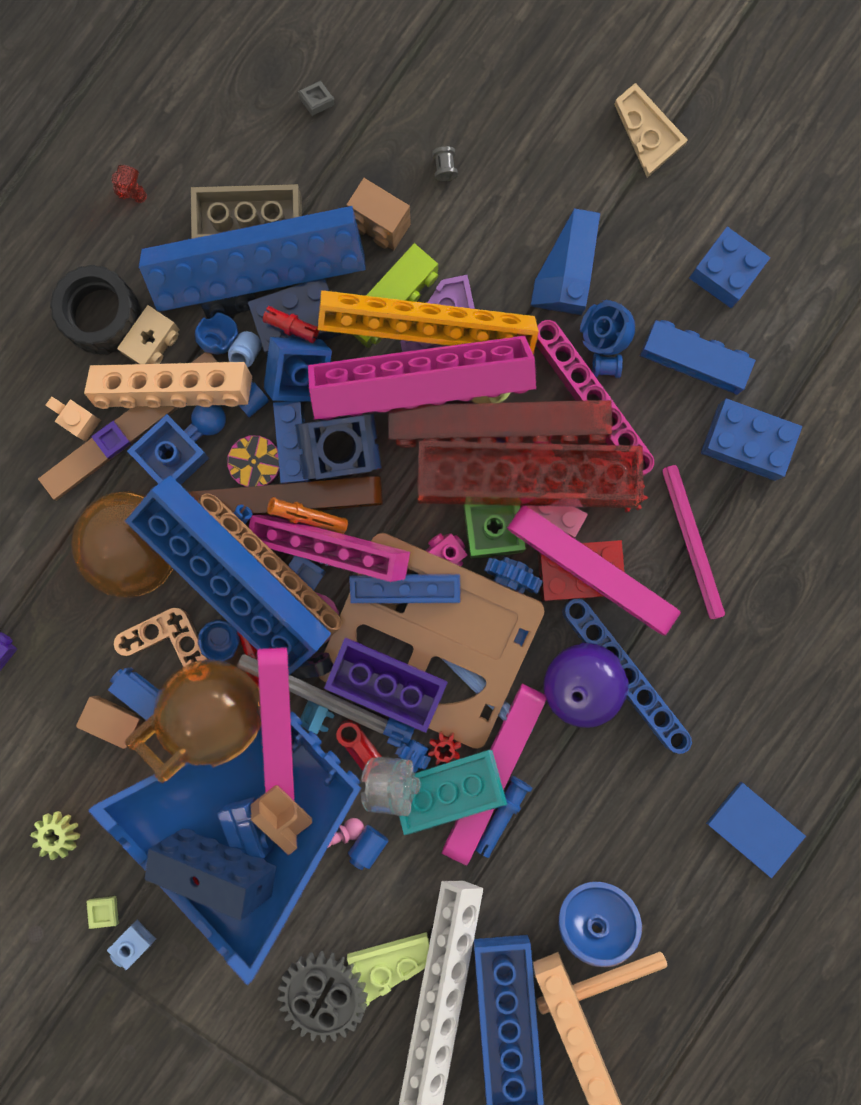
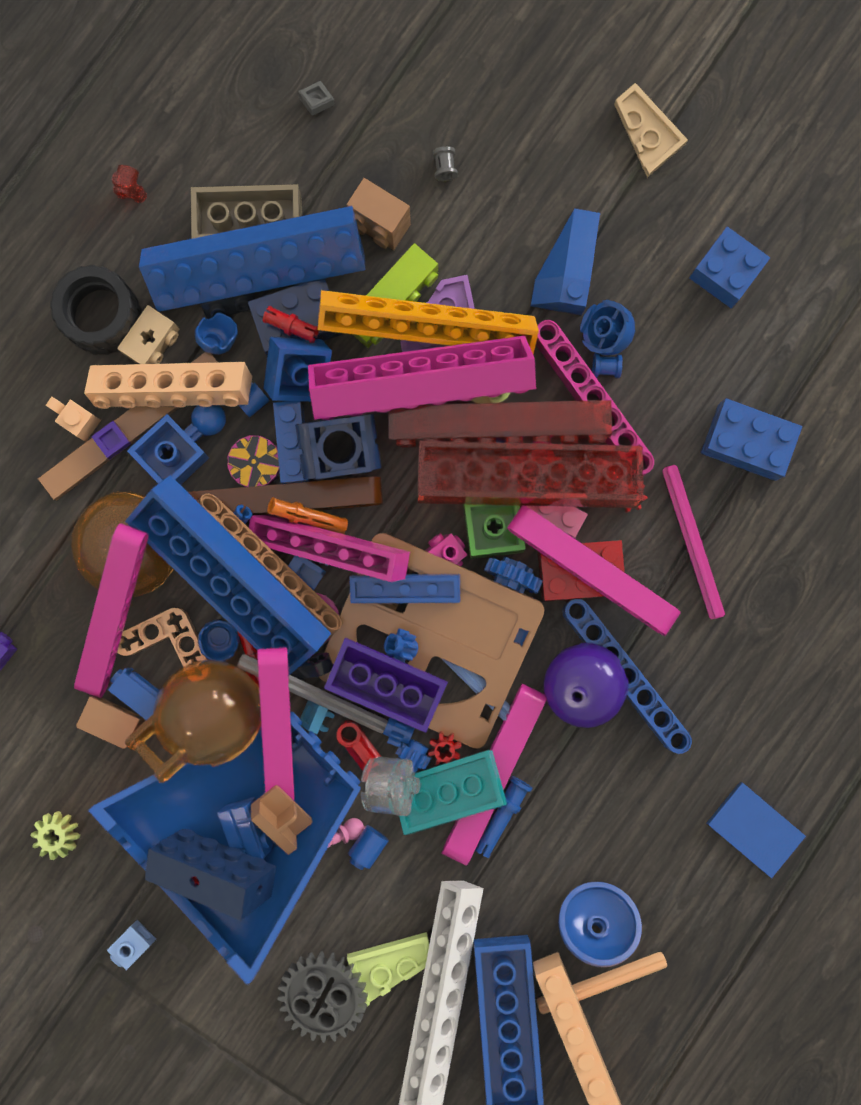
yellowish green tile [87,896,119,929] -> none
light blue brick [228,331,262,367] -> none
blue brick [640,320,756,395] -> none
none -> dark pink beam [74,523,148,698]
none -> blue gear [384,629,418,663]

